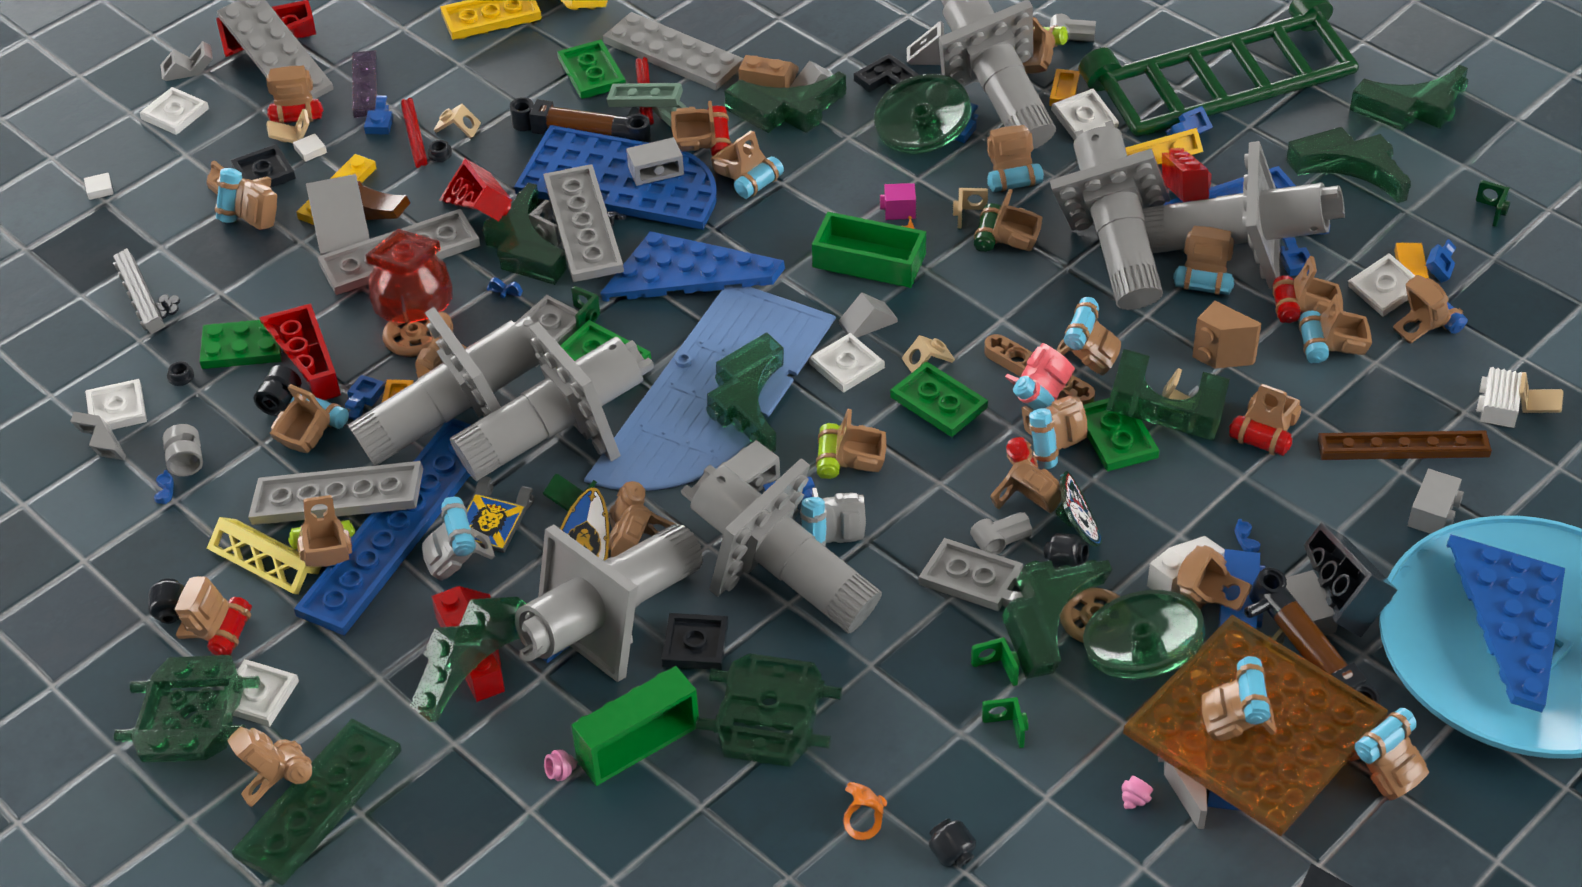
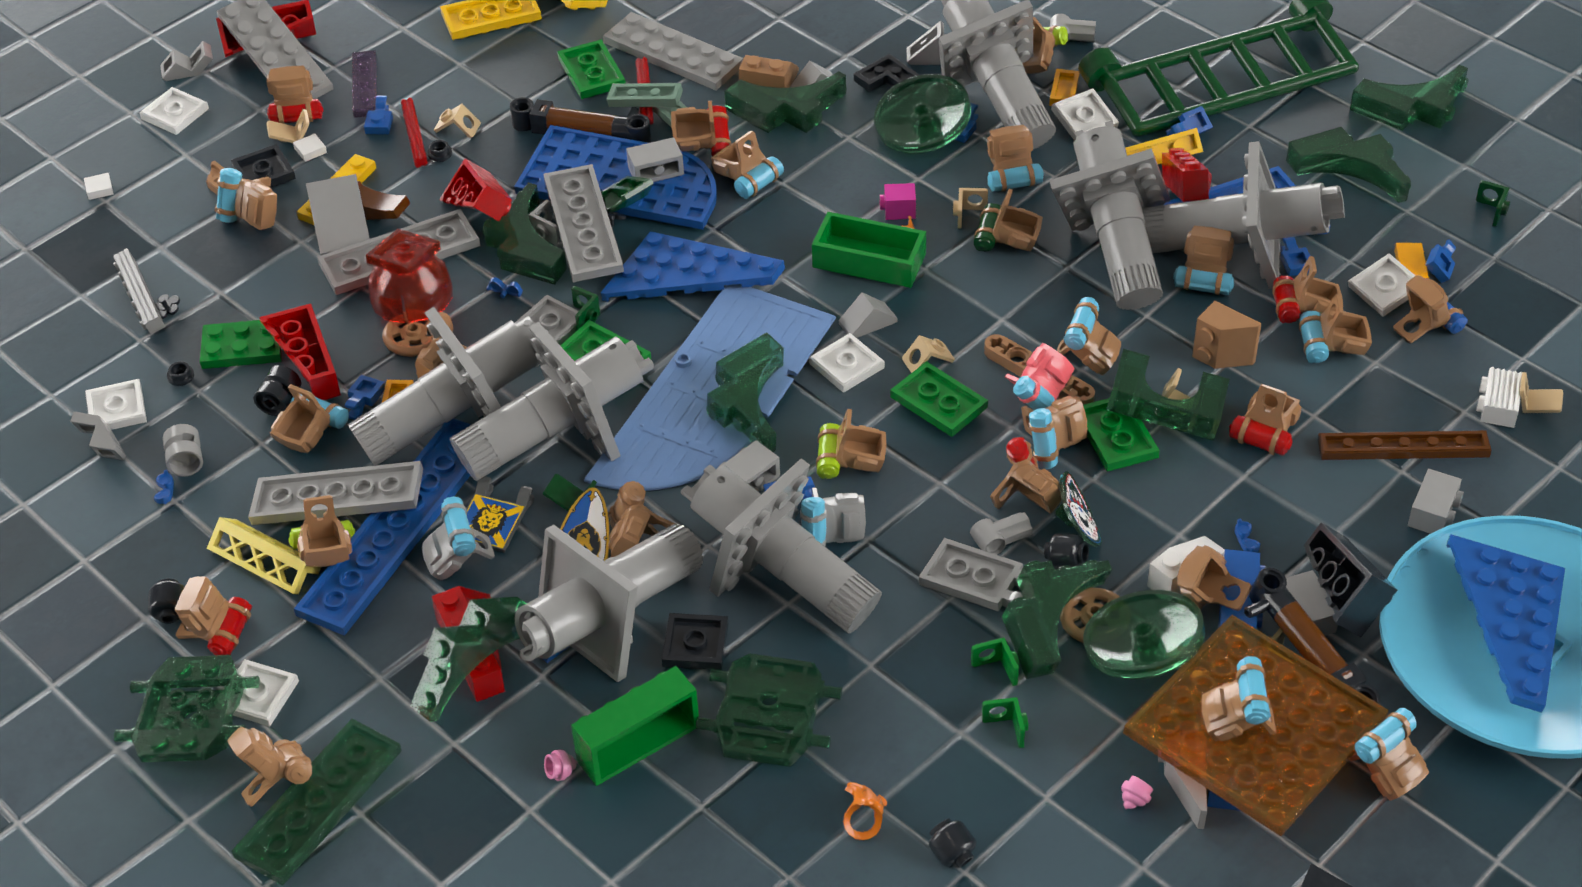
none -> dark green slope [601,176,654,212]

